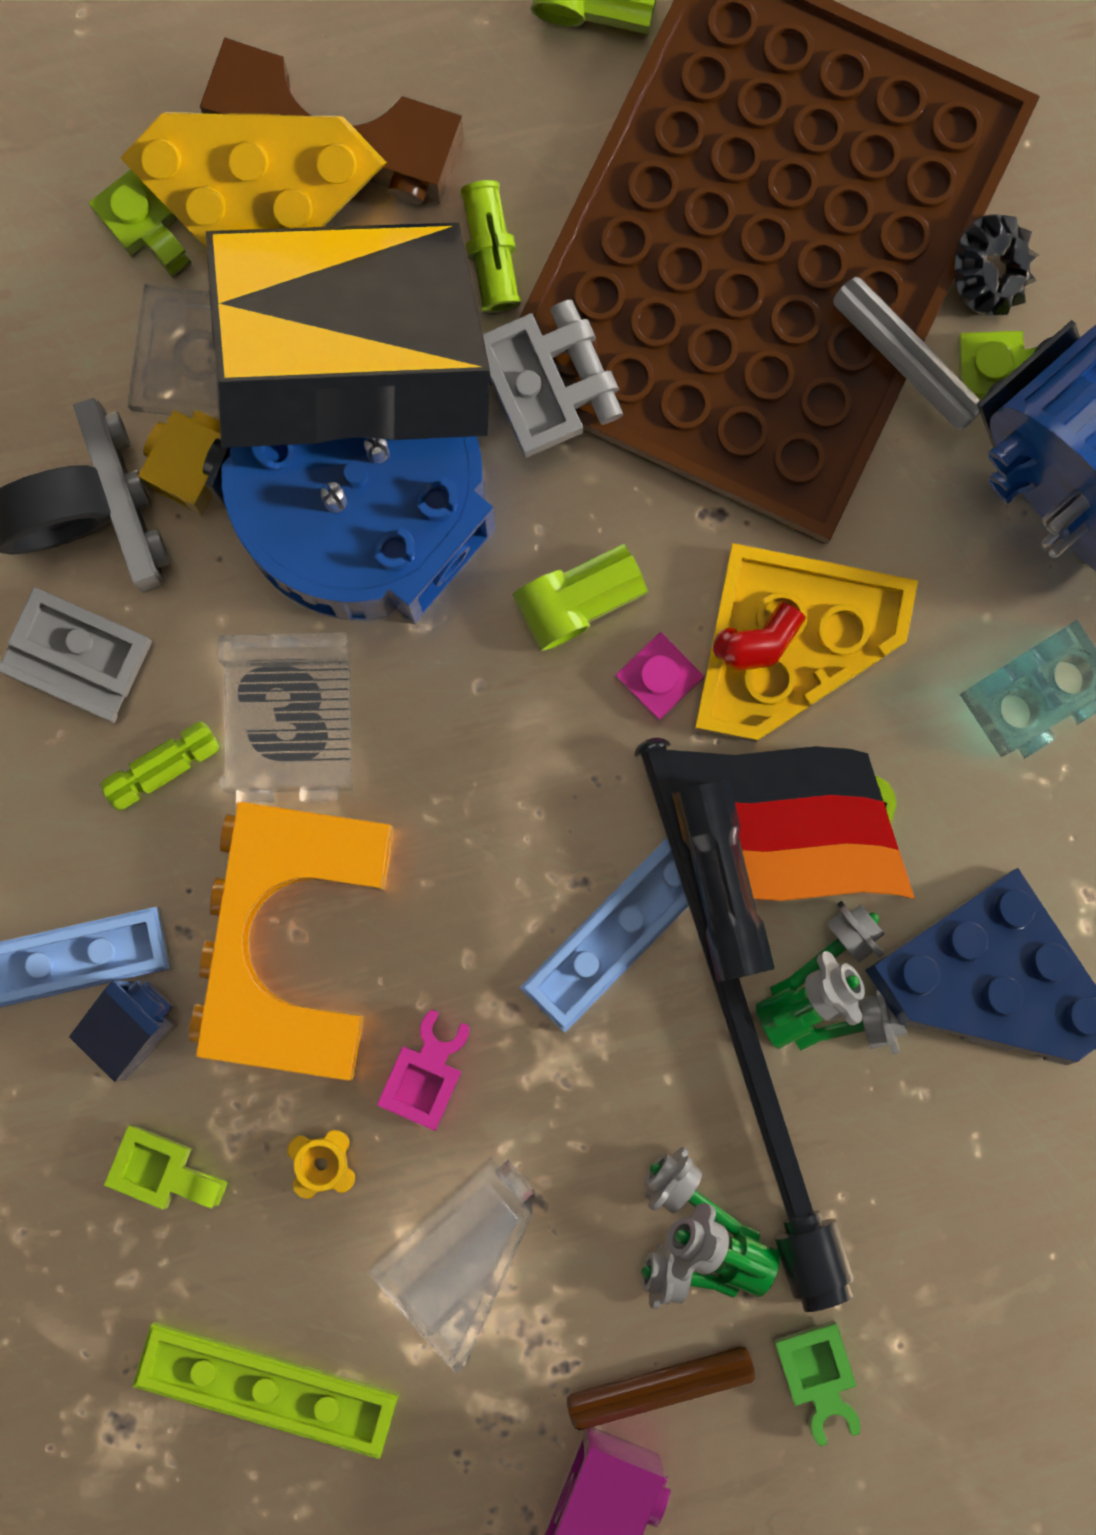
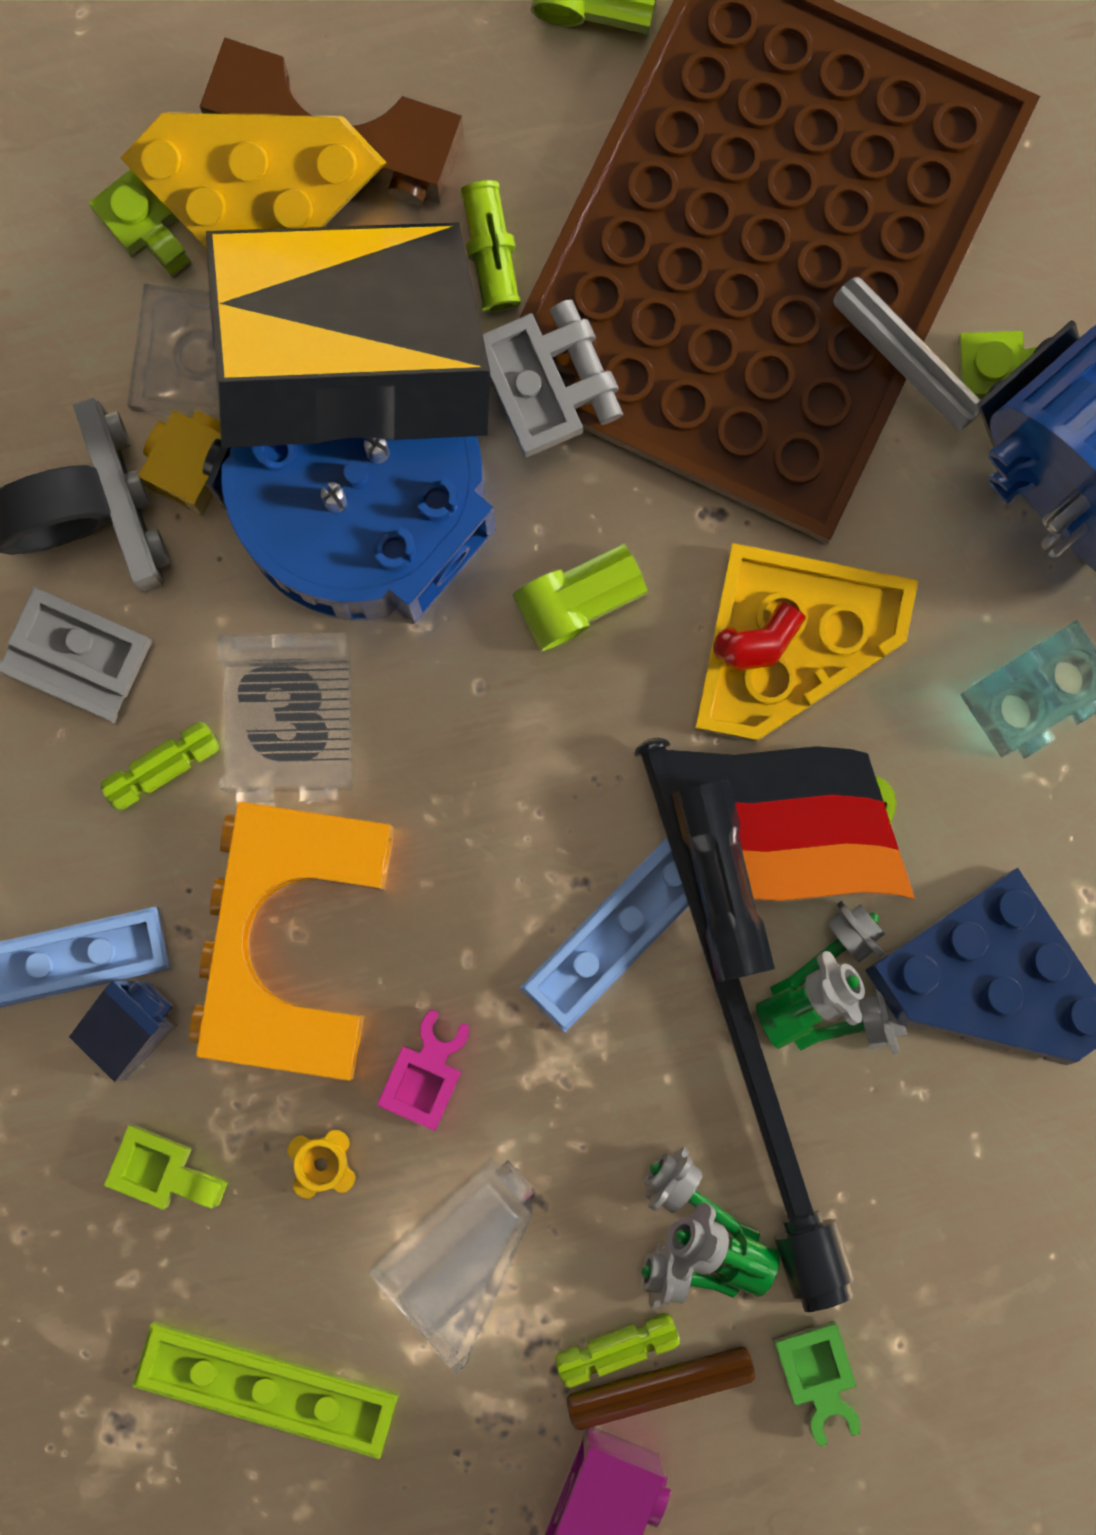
dark pink plate [615,632,705,722] -> none
black gear [954,214,1039,316] -> none
none -> lime axle [555,1313,680,1388]

